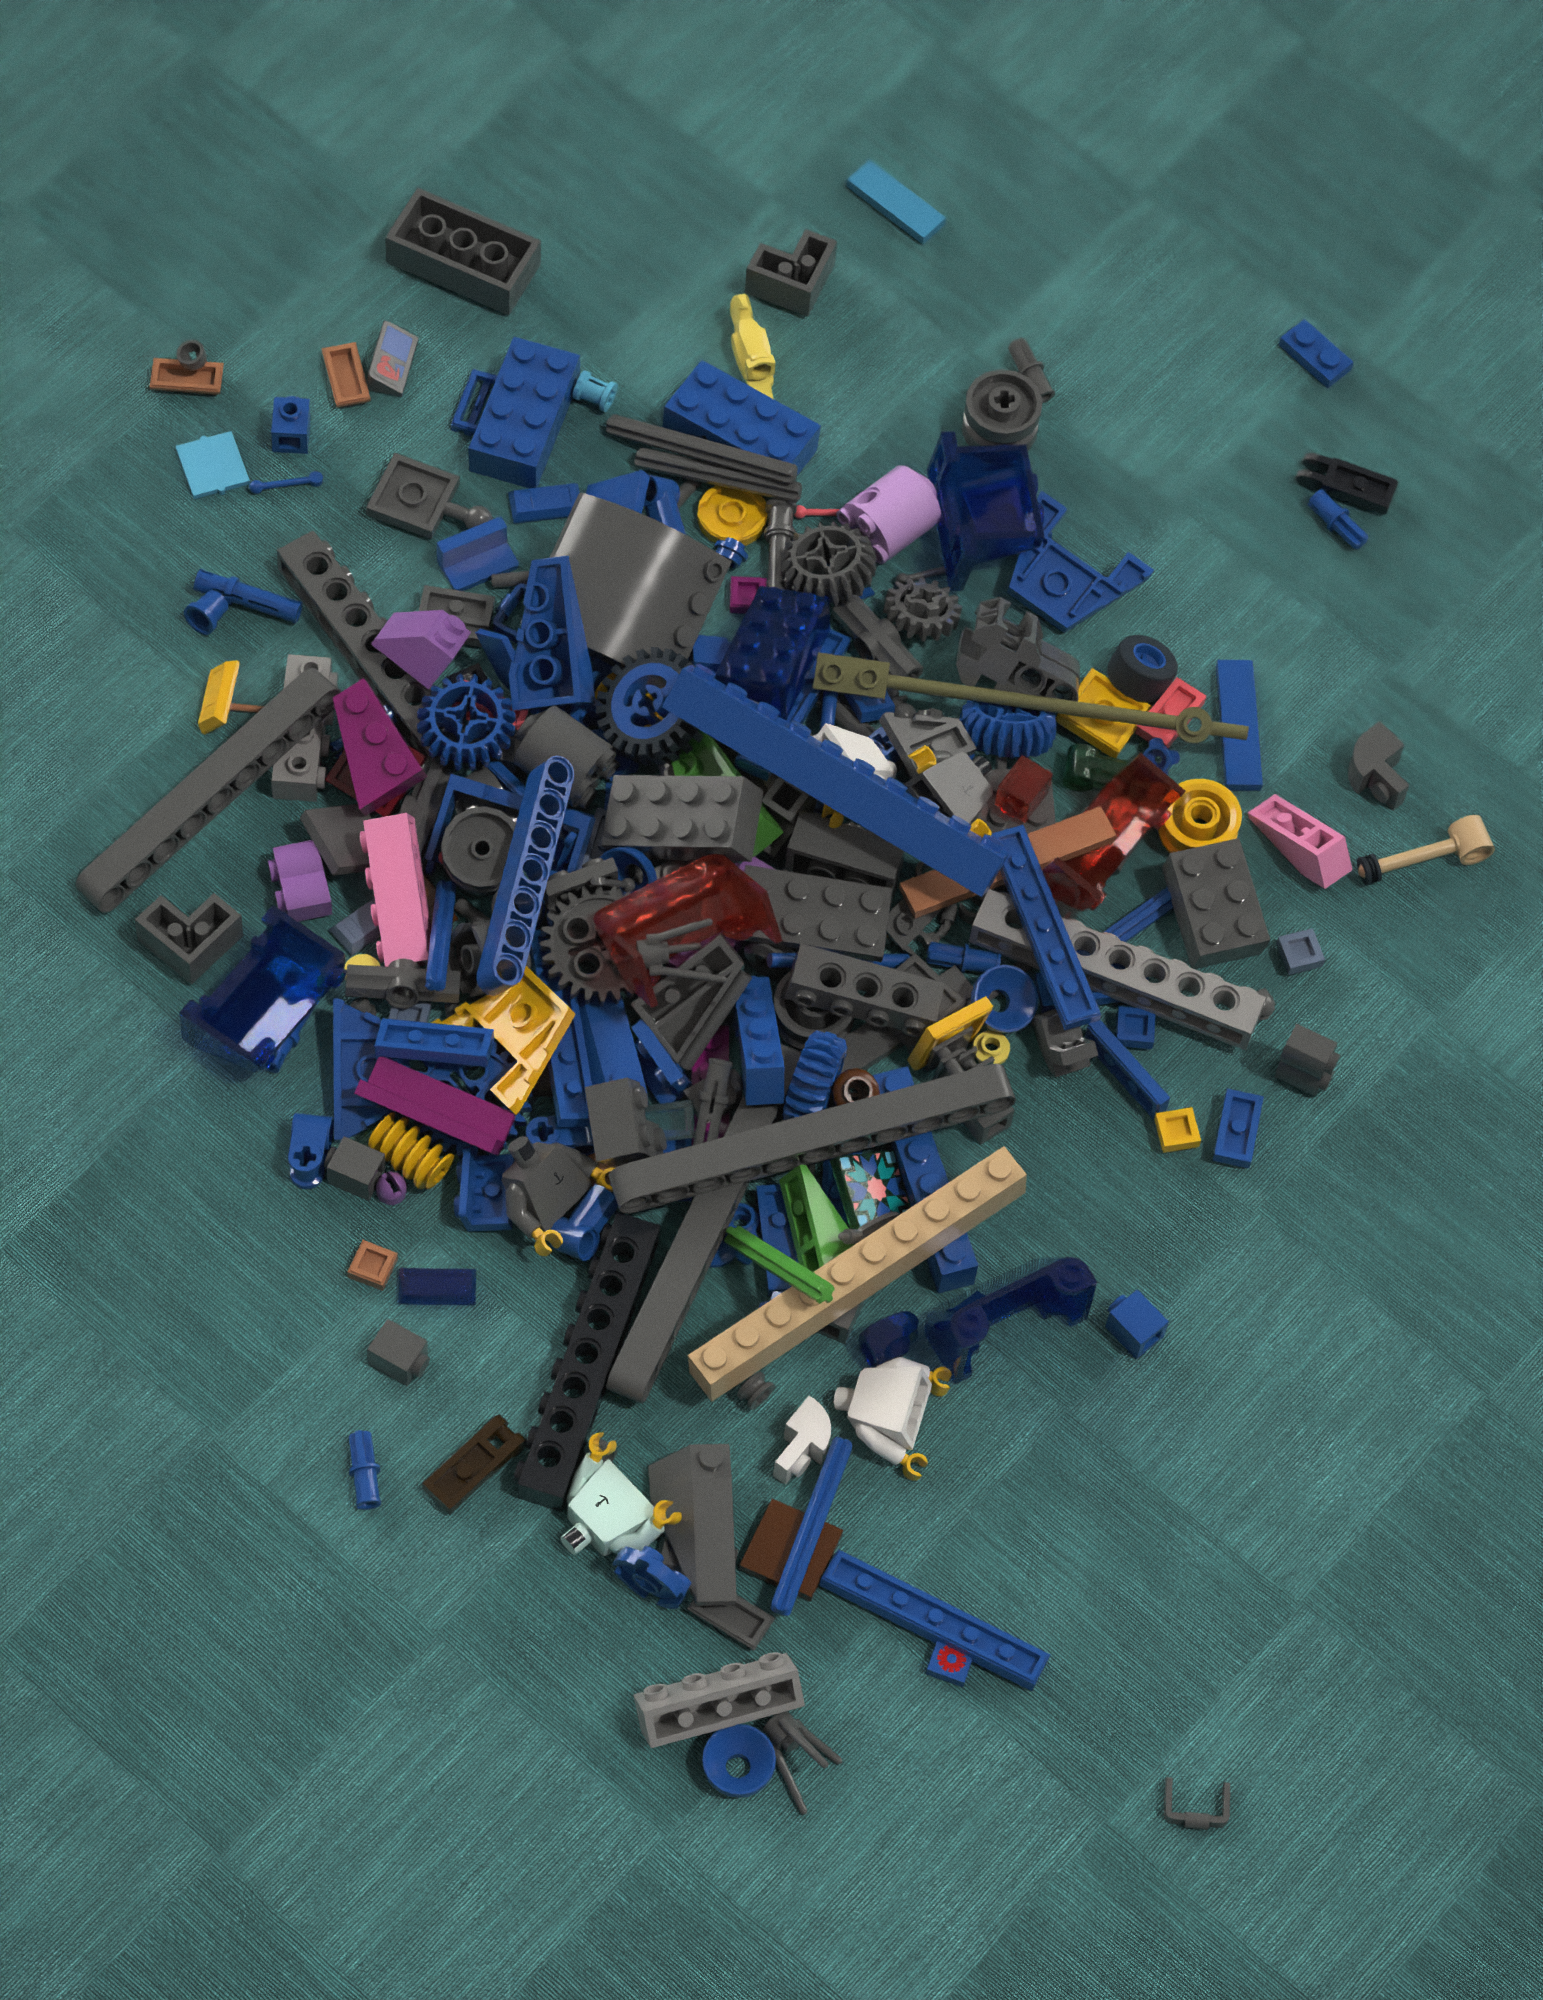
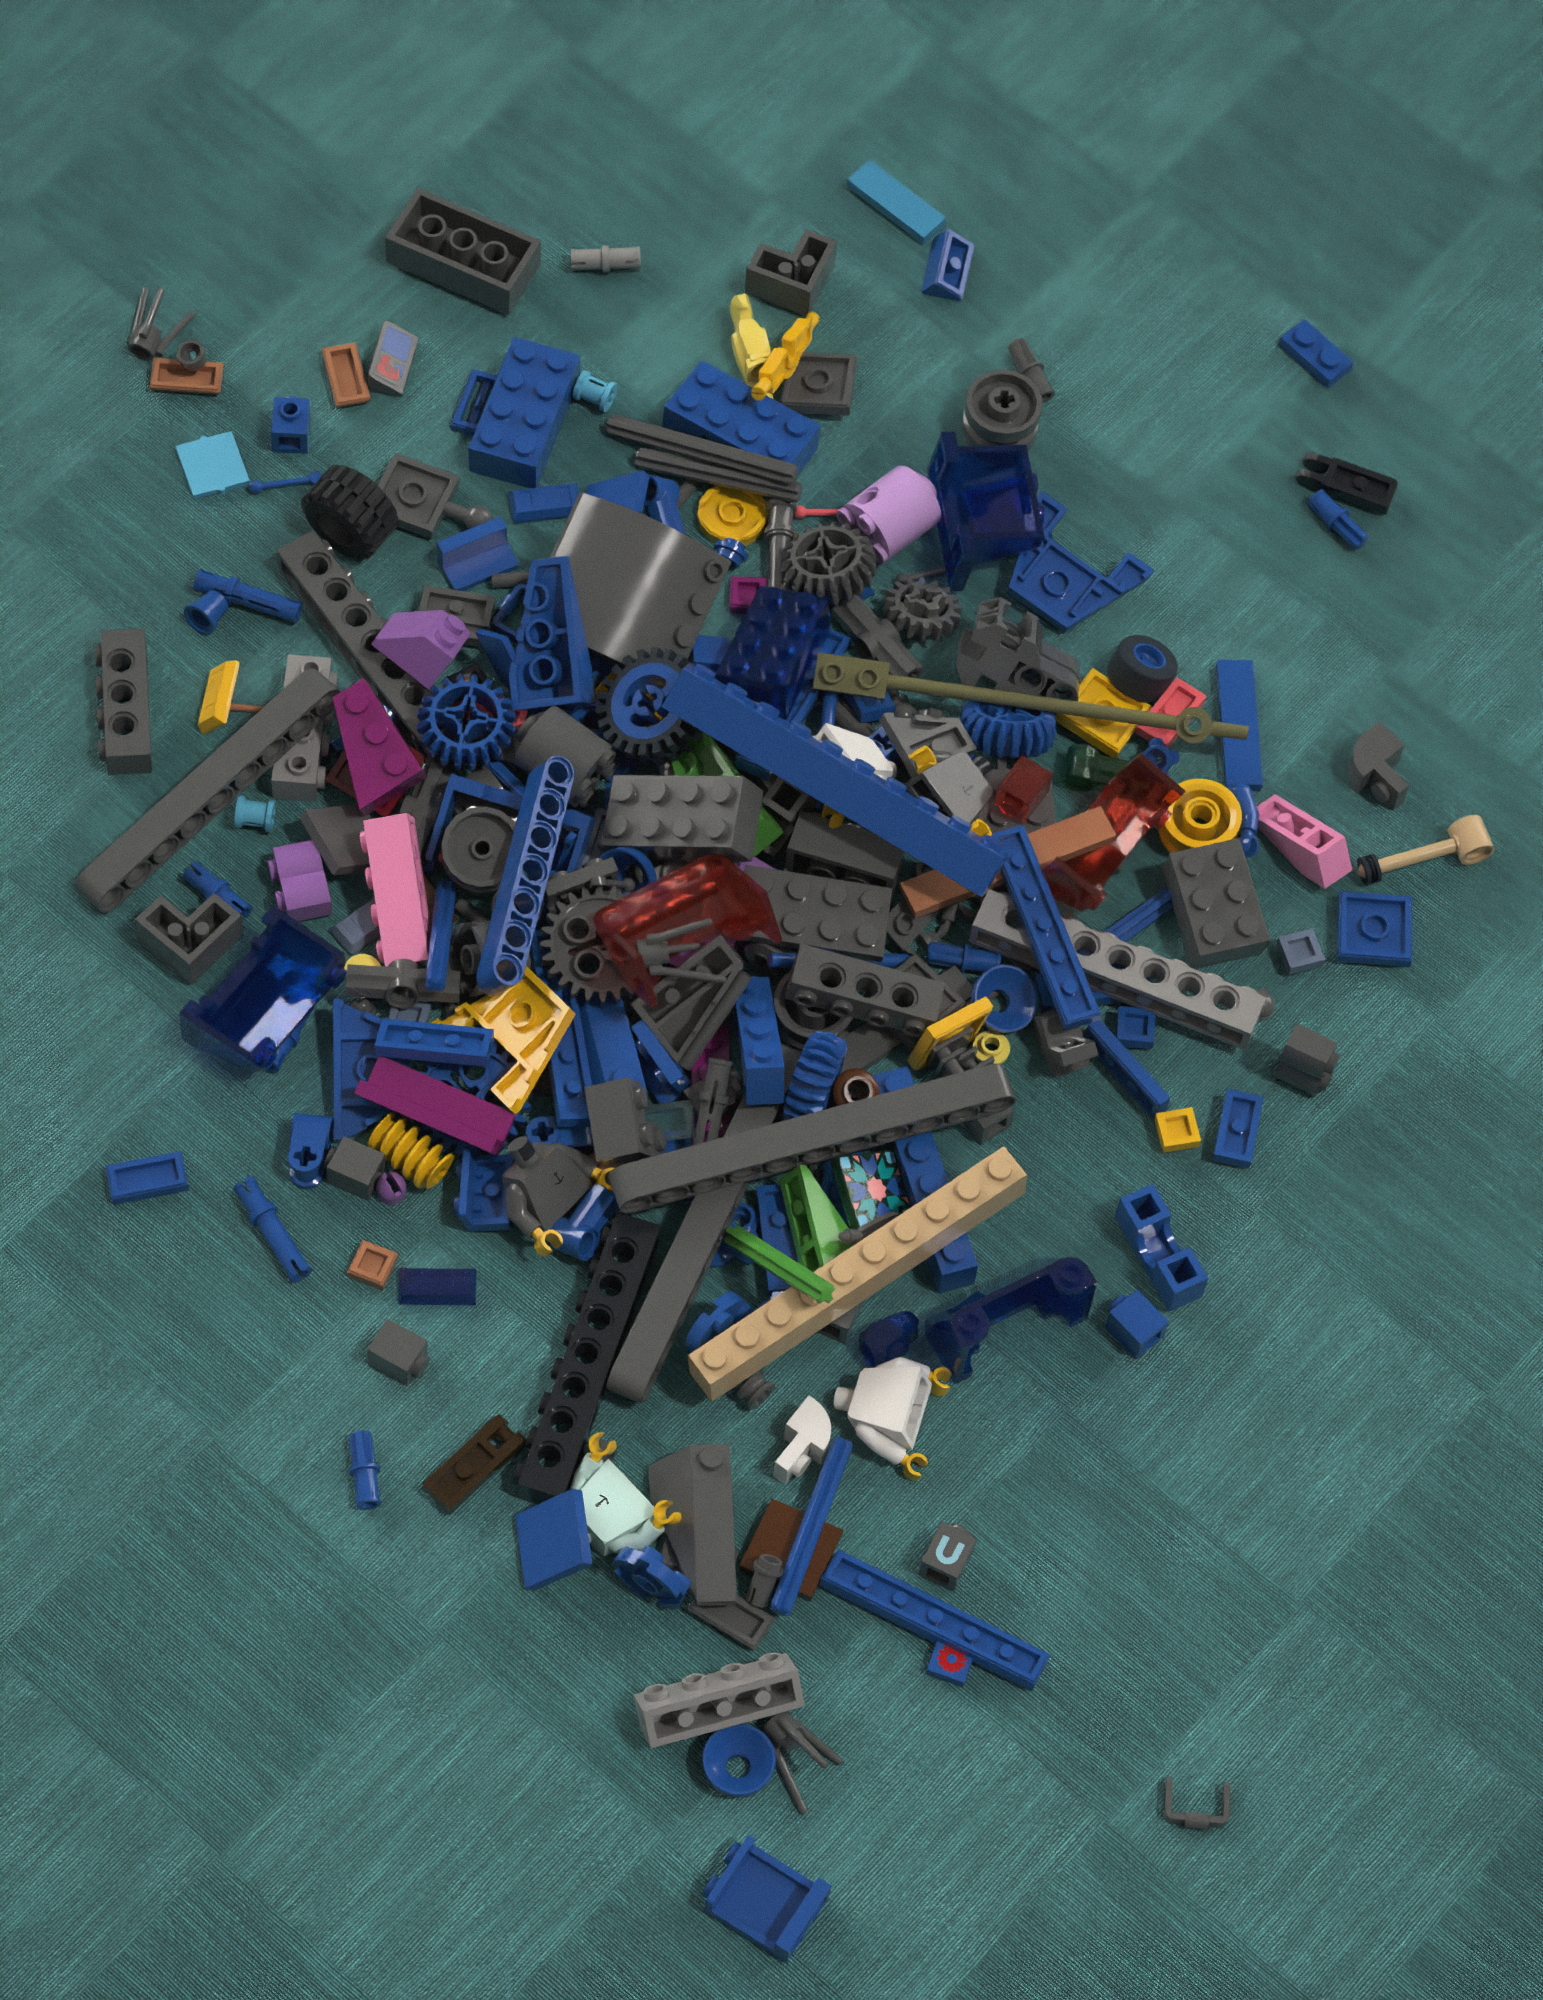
none -> dark grey brick [94,628,152,775]
none -> blue tile [105,1151,189,1205]
none -> dark grey plant [127,287,195,360]
none -> blue pin [182,861,253,922]
none -> blue pin [233,1176,312,1283]
none -> medium azure bush [234,795,276,832]
none -> black tyre [301,465,399,560]
none -> blue tile [515,1488,592,1591]
none -> light grey pin [571,245,641,273]
none -> blue plate [685,1291,755,1354]
none -> blue panel [702,1835,832,1964]
none -> dark grey pin [744,1554,784,1608]
none -> yellow piece [751,312,820,401]
none -> dark grey plate [780,352,858,416]
none -> dark grey brick [918,1521,977,1592]
none -> blue slope [921,228,975,301]
none -> blue arch [1115,1184,1208,1312]
none -> blue arm [1226,782,1259,858]
none -> blue plate [1337,891,1412,967]

